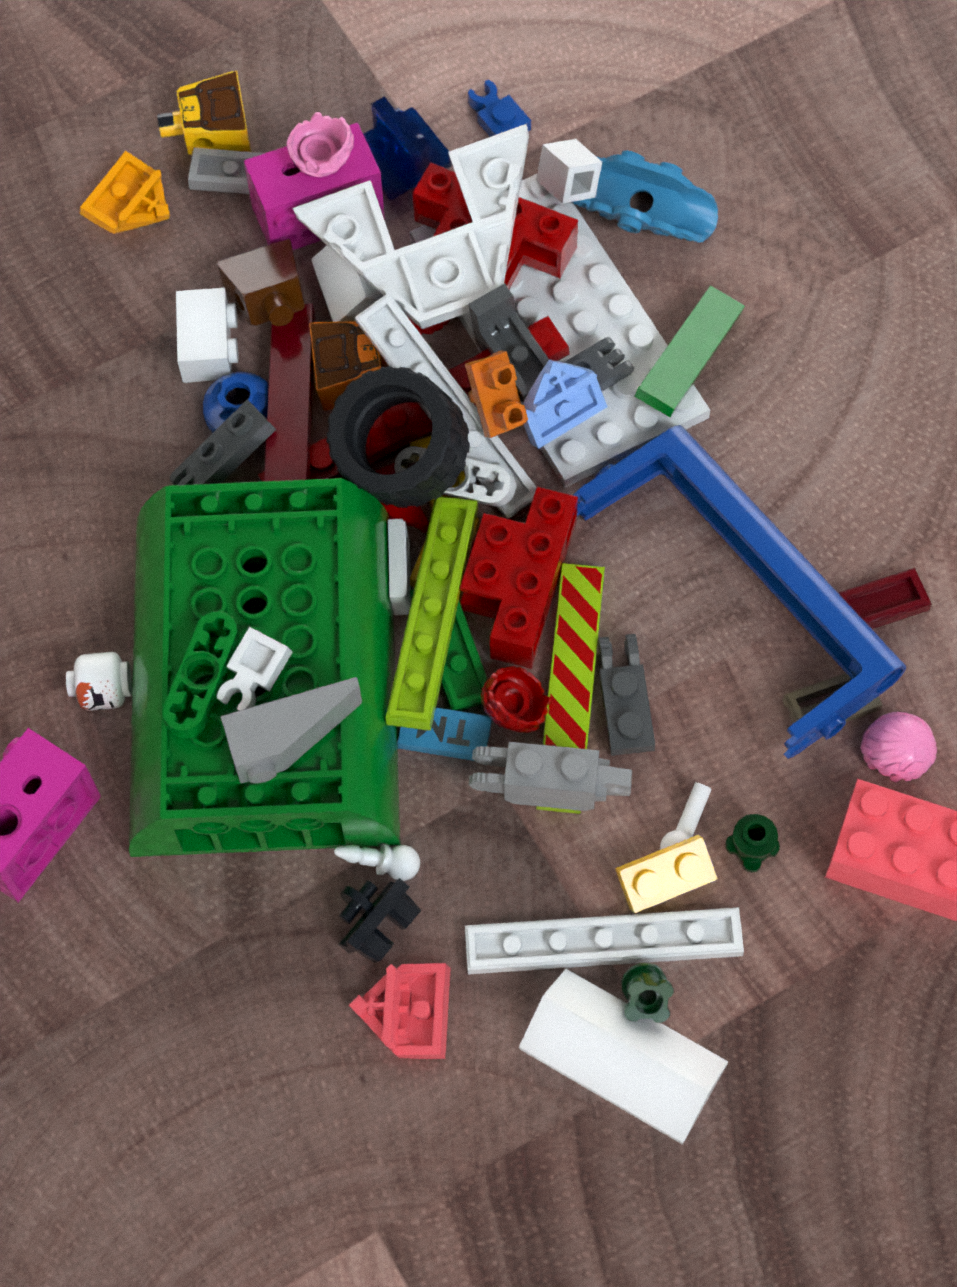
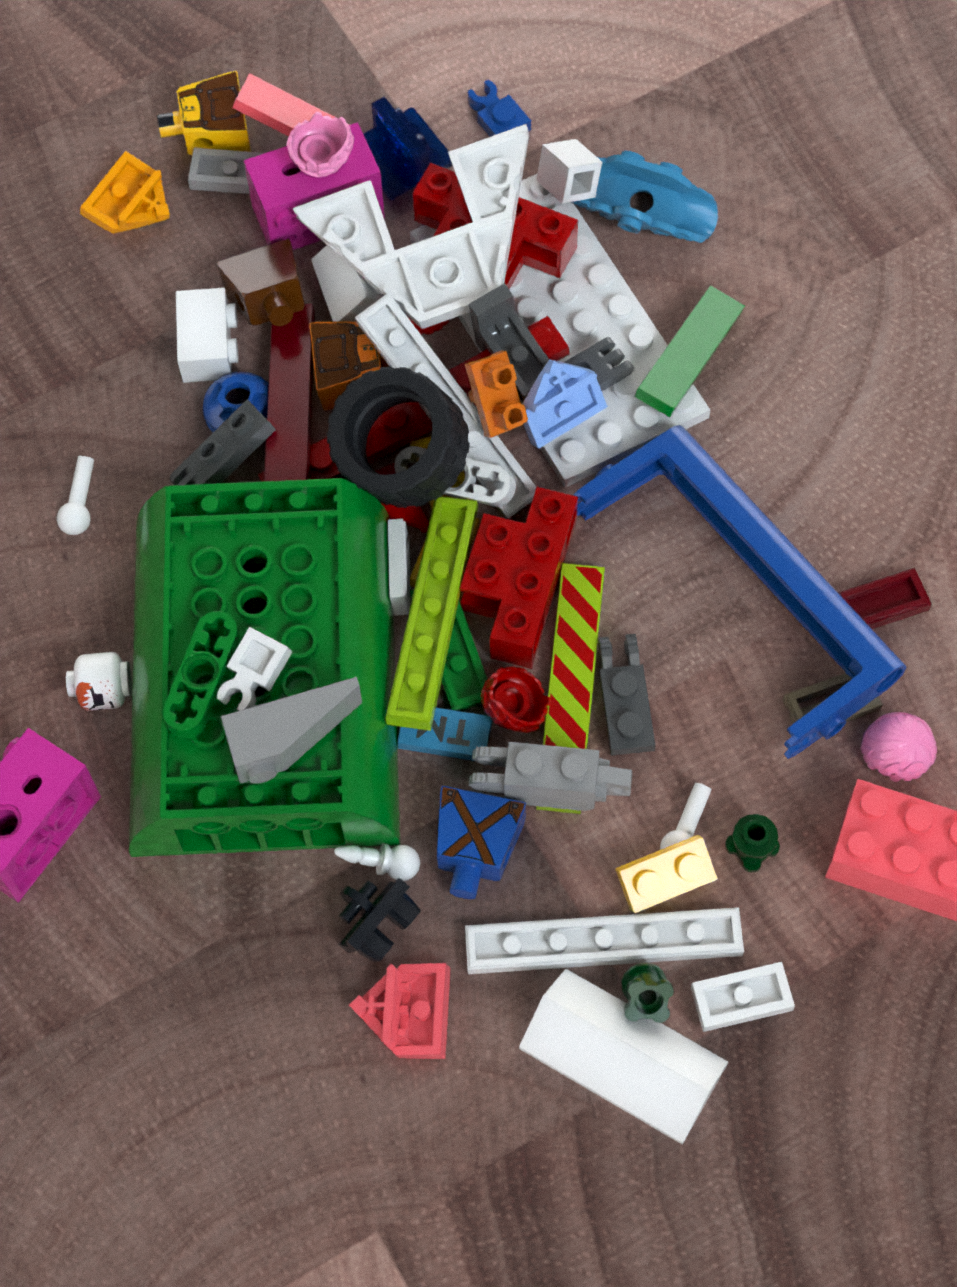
none -> white bar [56,456,94,535]
none -> coral tile [233,73,350,137]
none -> blue torso [437,786,526,899]
none -> white plate [691,962,795,1032]

